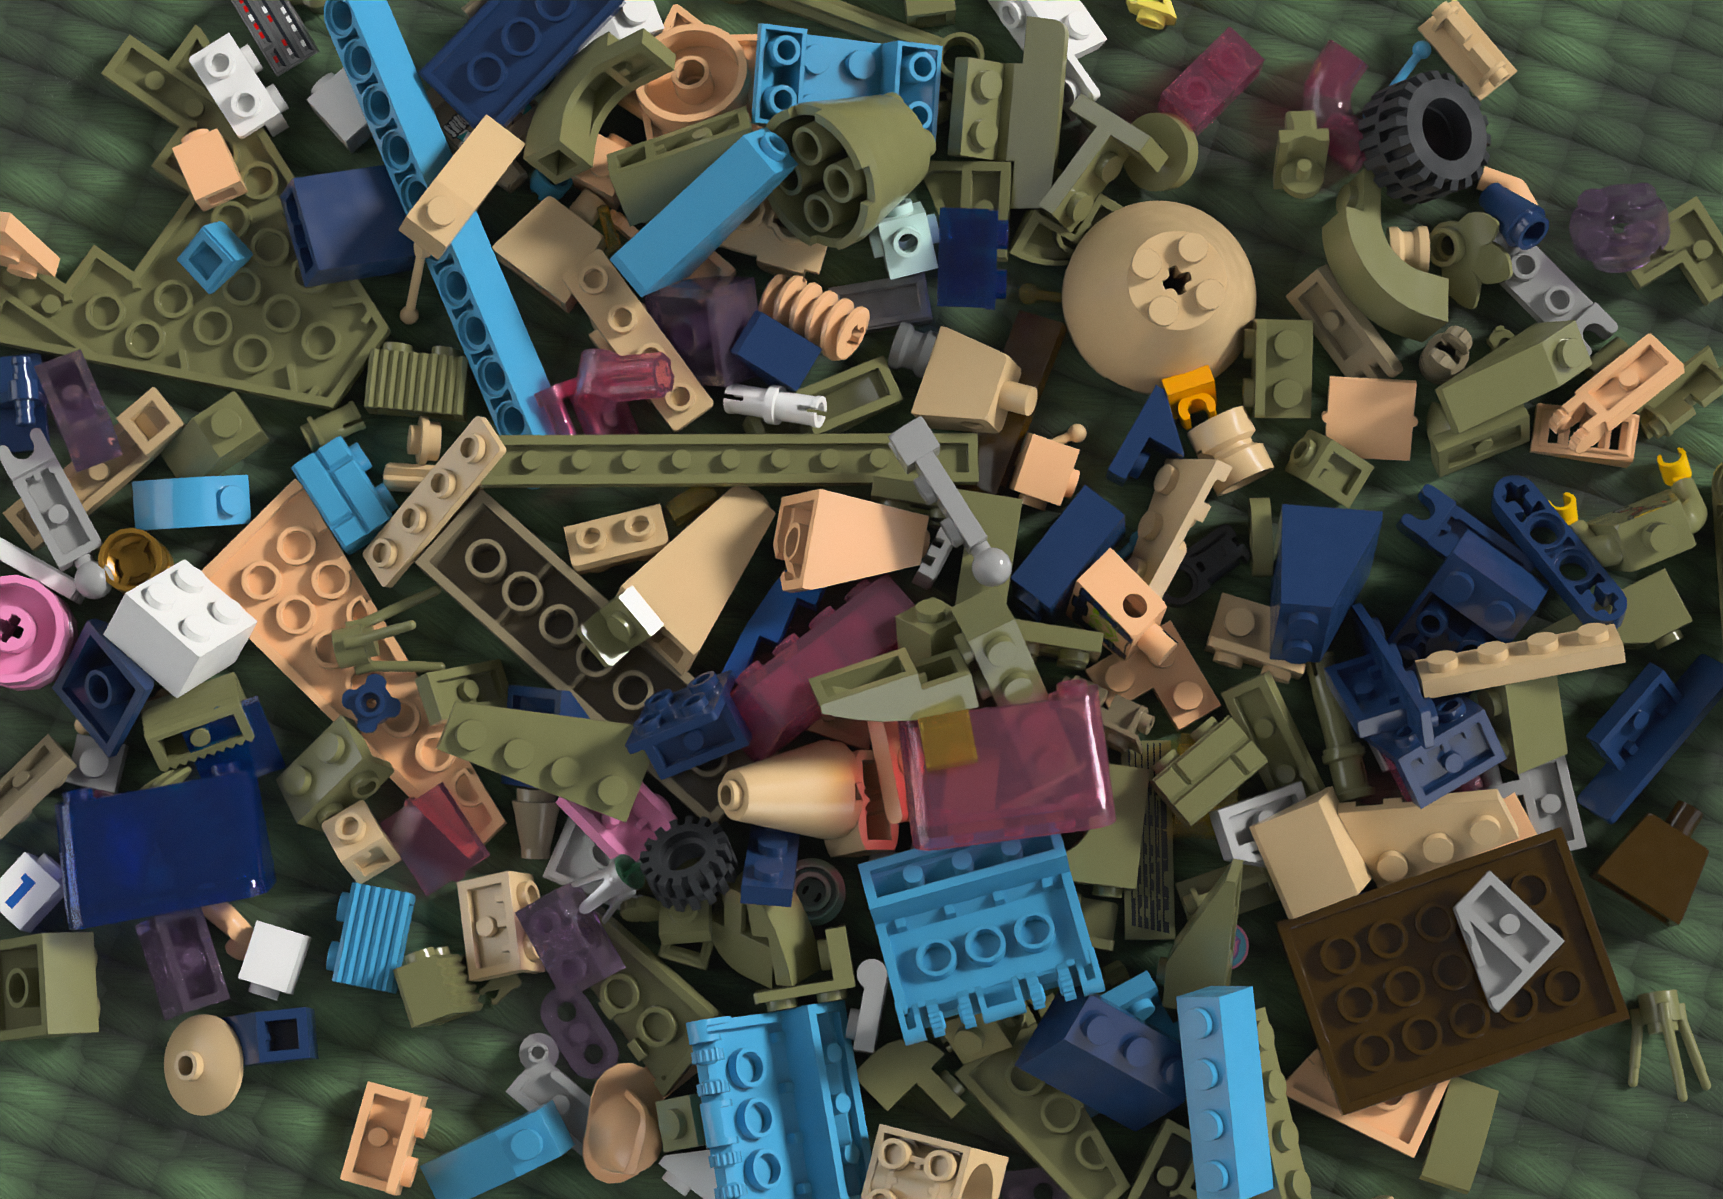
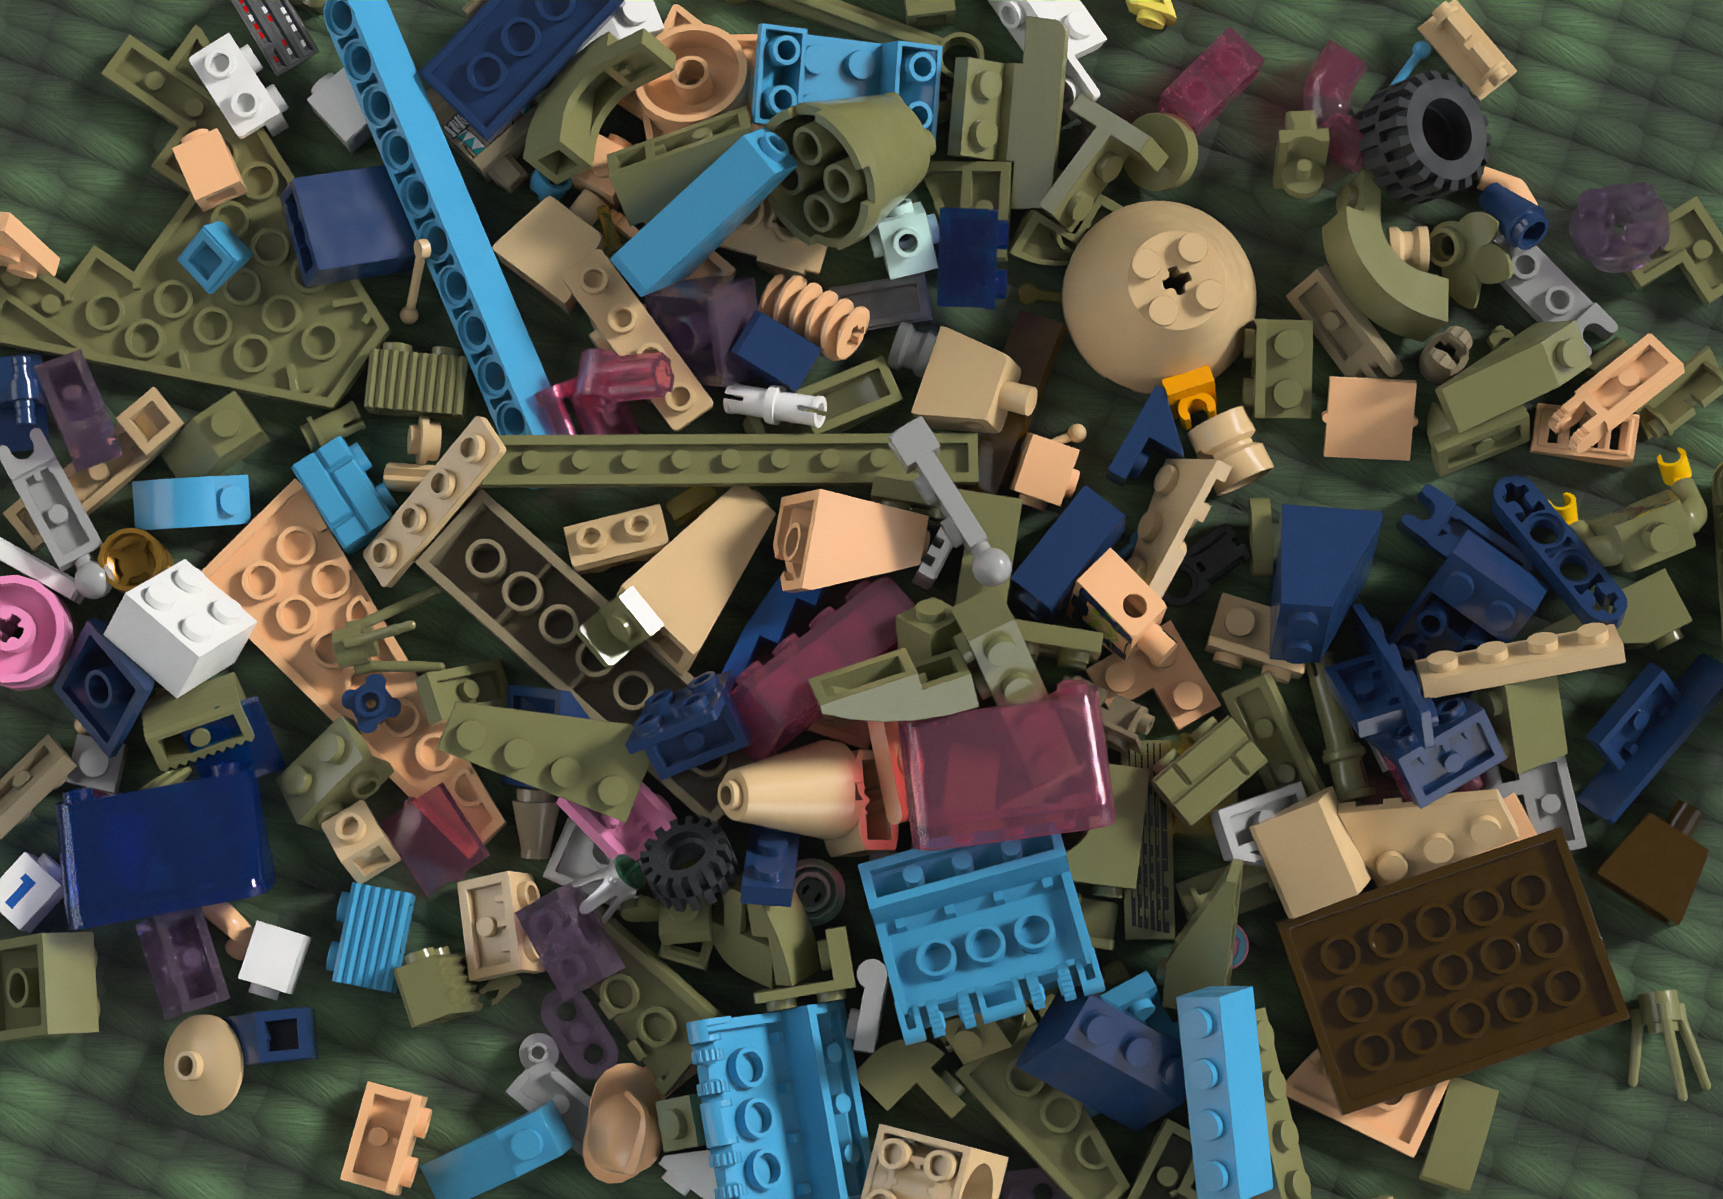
tan slope [399,114,525,260] -> none
clear yellow tile [918,709,978,772] -> none
olive bracket [1285,429,1374,509] -> none
light grey wing [1453,871,1564,1013] -> none

